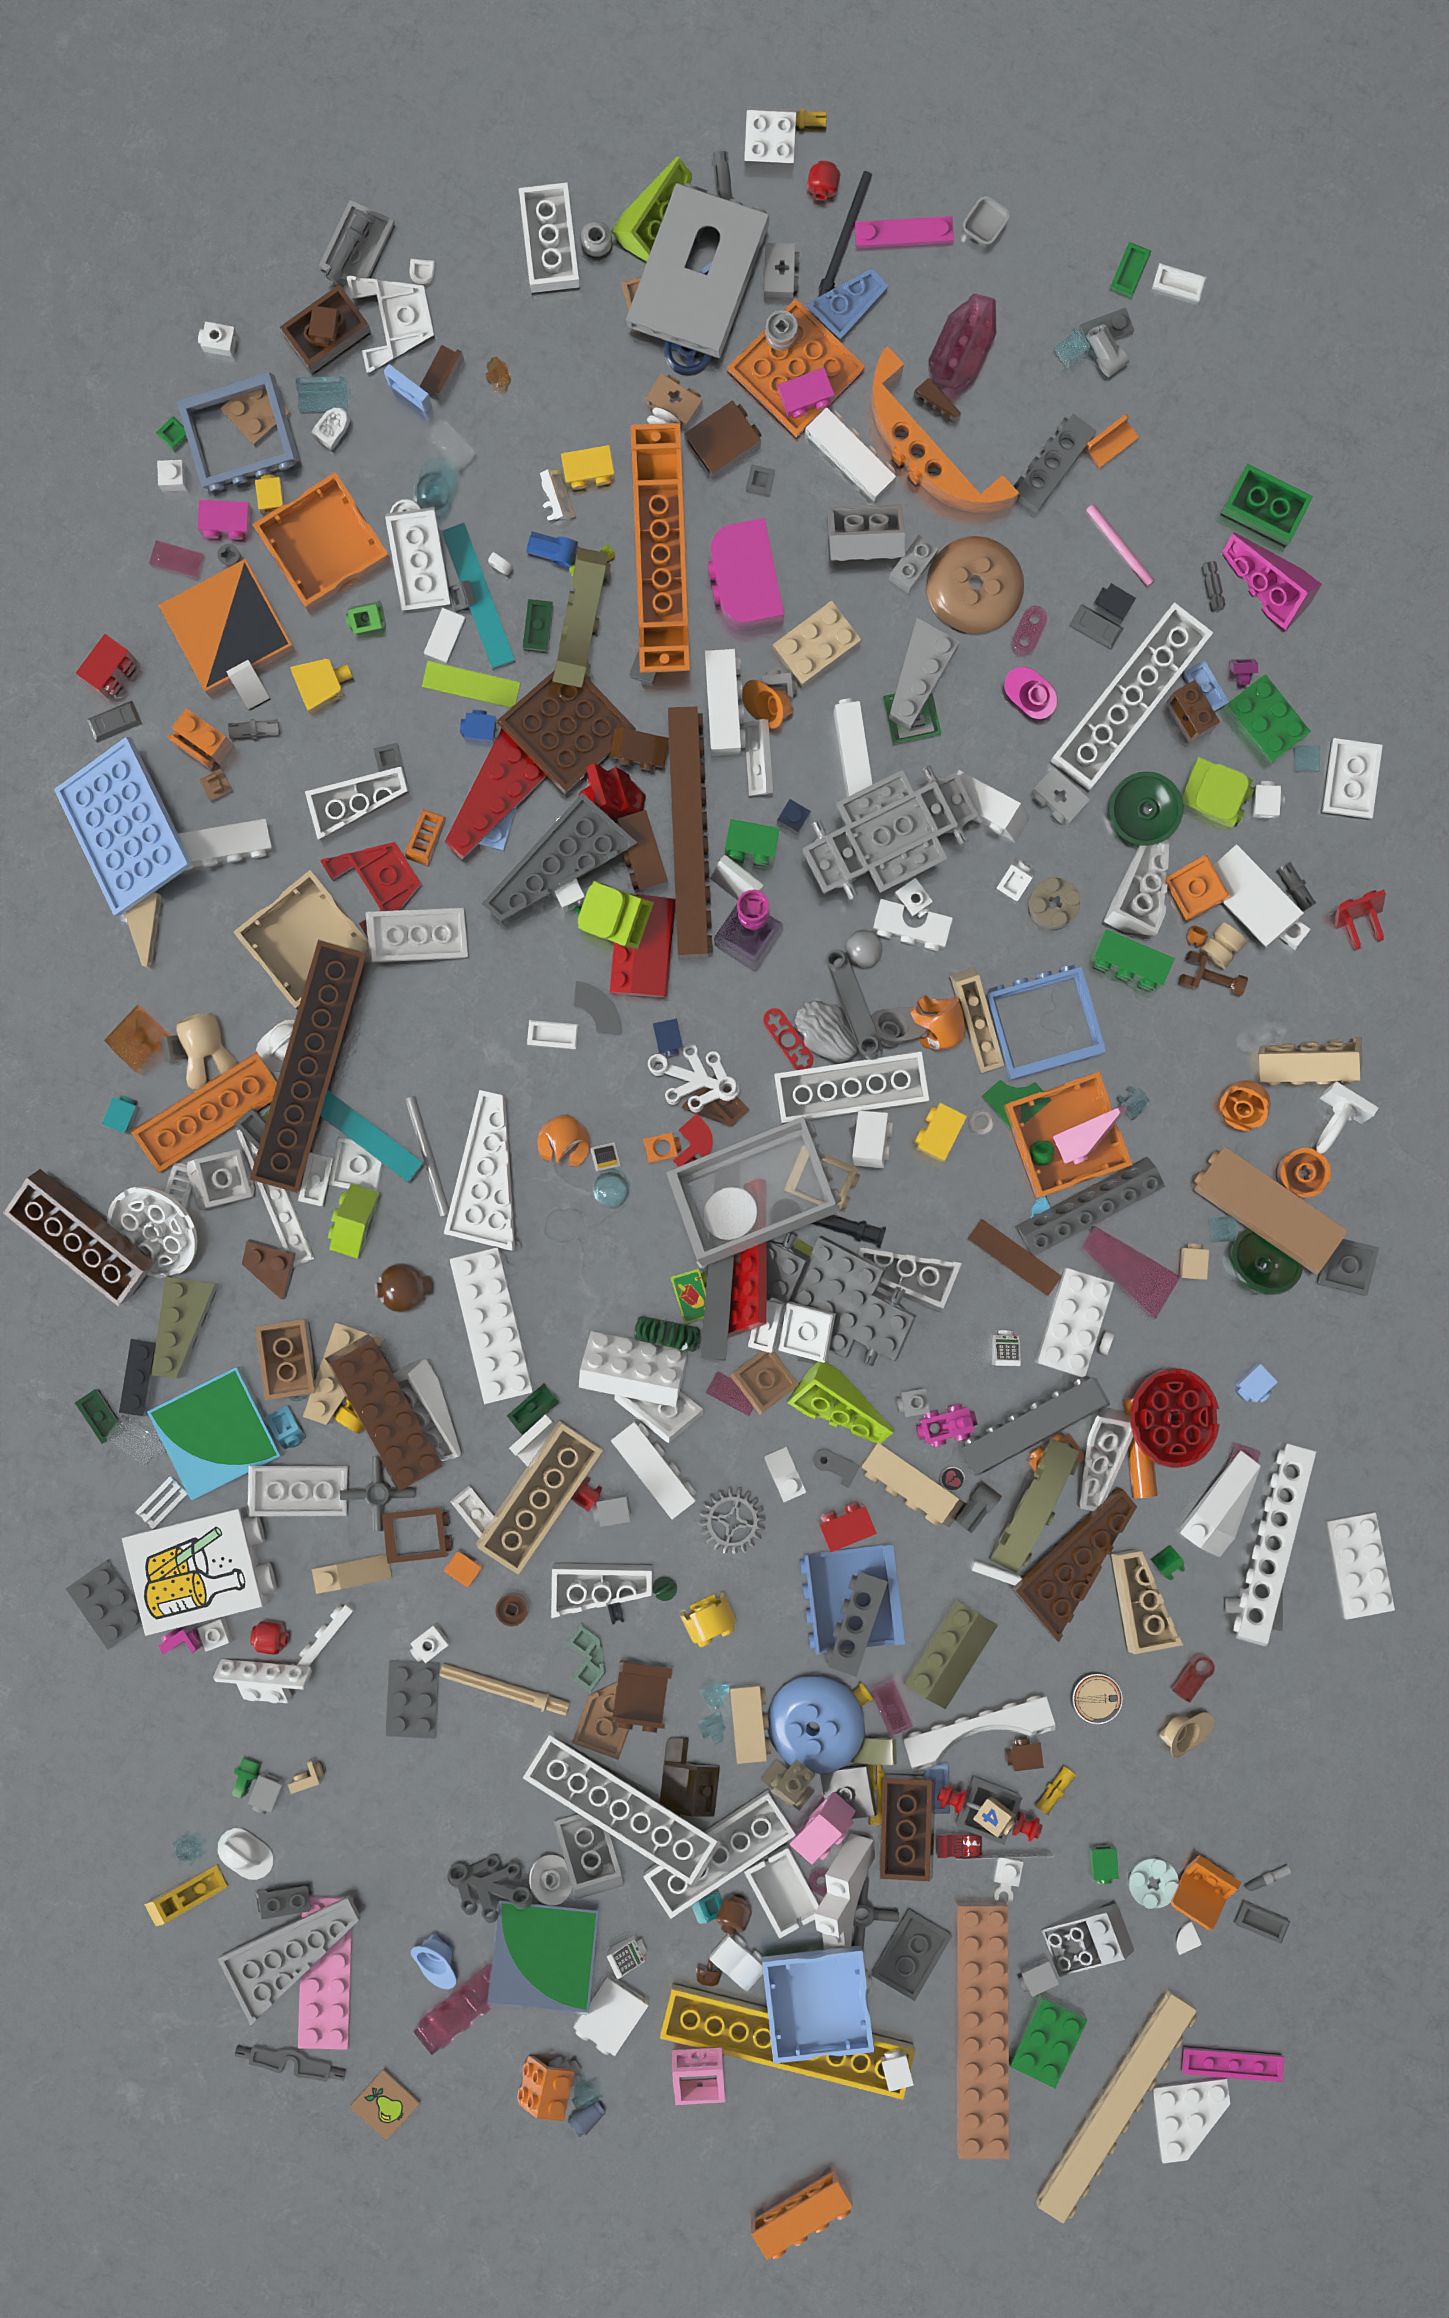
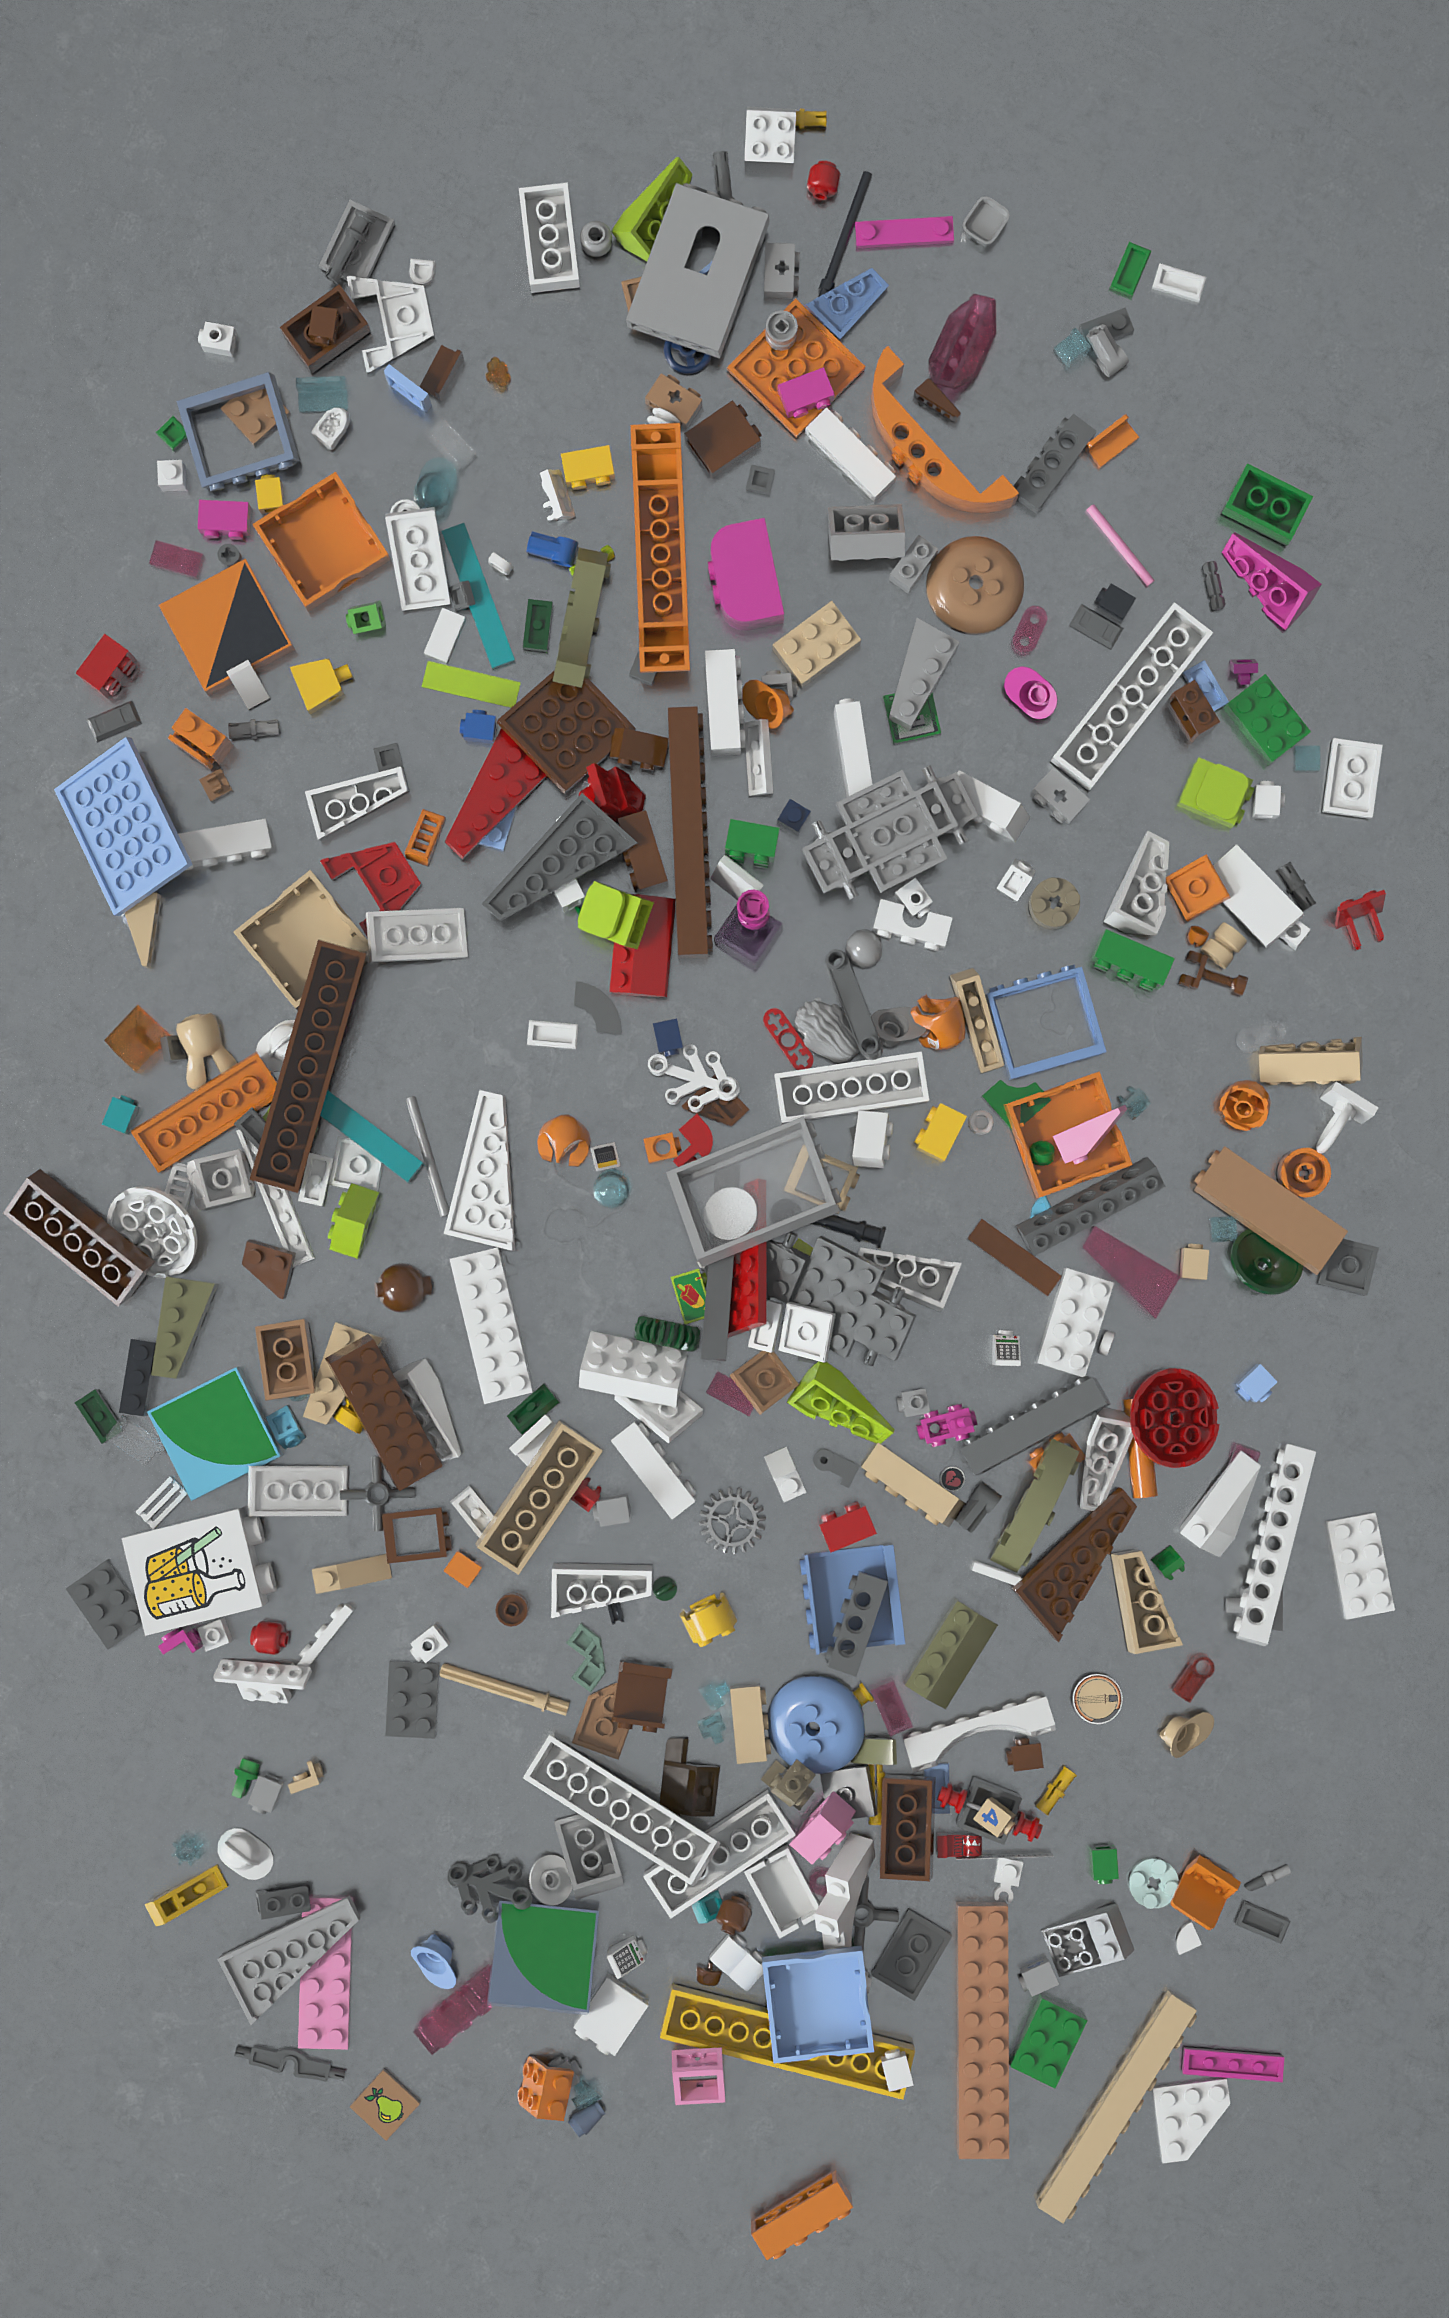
dark green dish [1109,771,1184,846] -> none

